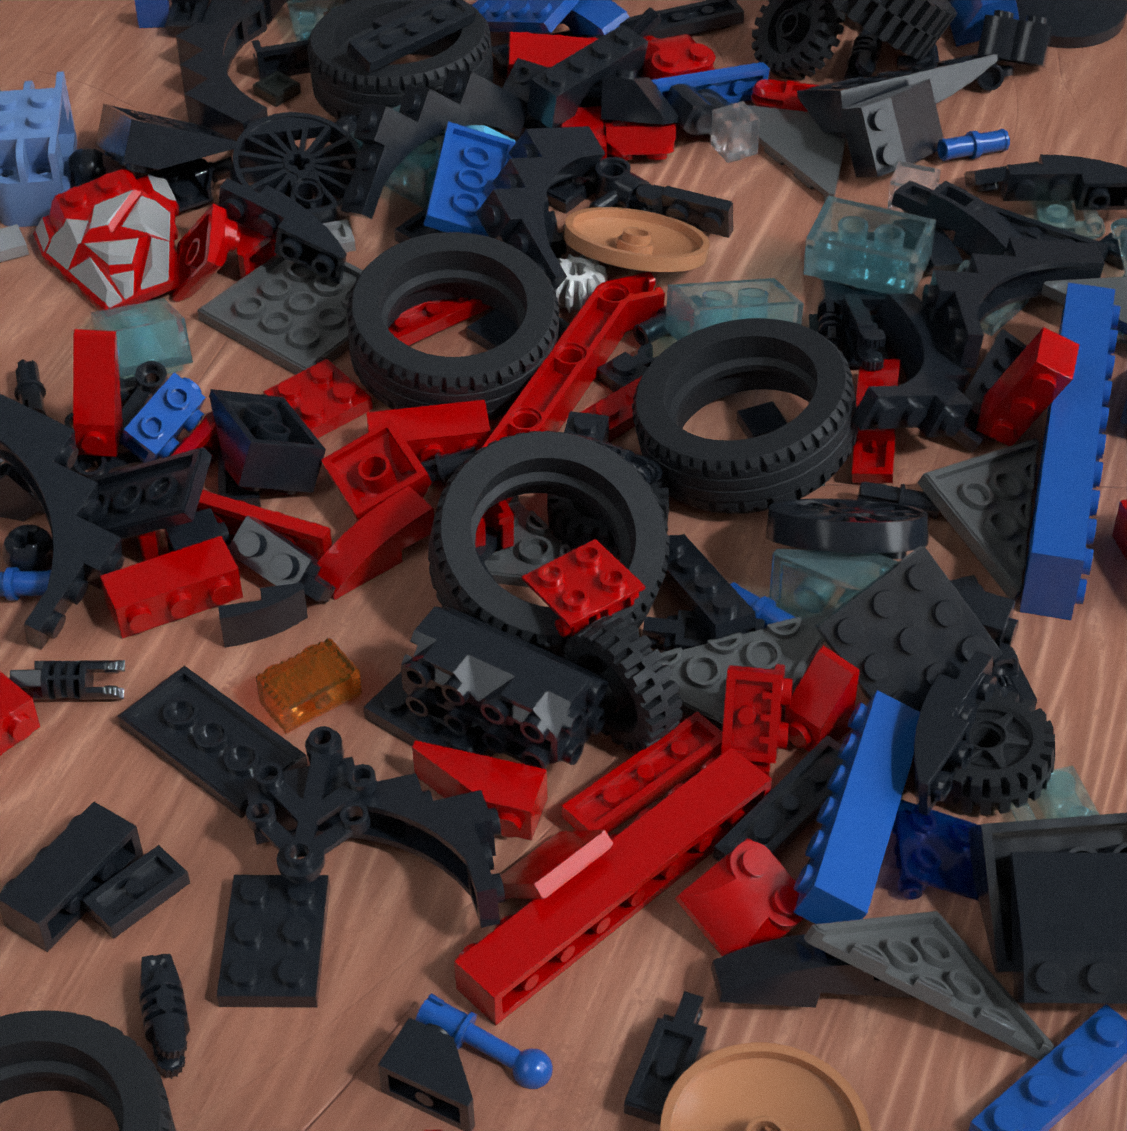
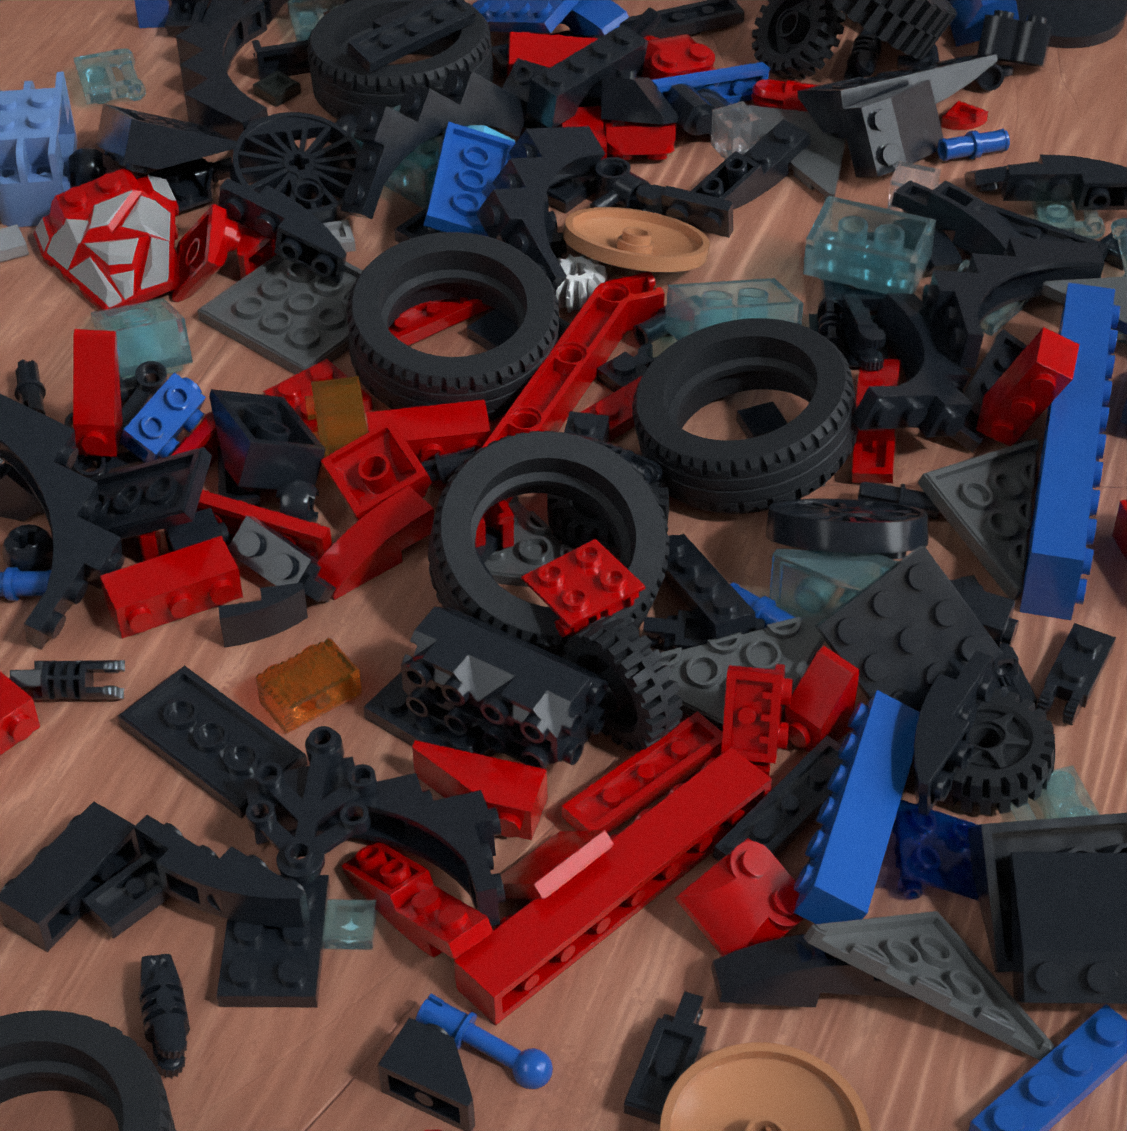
none -> clear light blue plate [73,48,146,105]
none -> black slope [134,815,310,927]
none -> black piece [276,479,319,523]
none -> clear orange brick [305,376,368,468]
none -> clear light blue tile [323,899,377,950]
none -> red slope [341,842,493,959]
none -> black slope [691,119,811,209]
none -> red tile [941,101,988,130]
none -> black hinge [1036,623,1116,725]

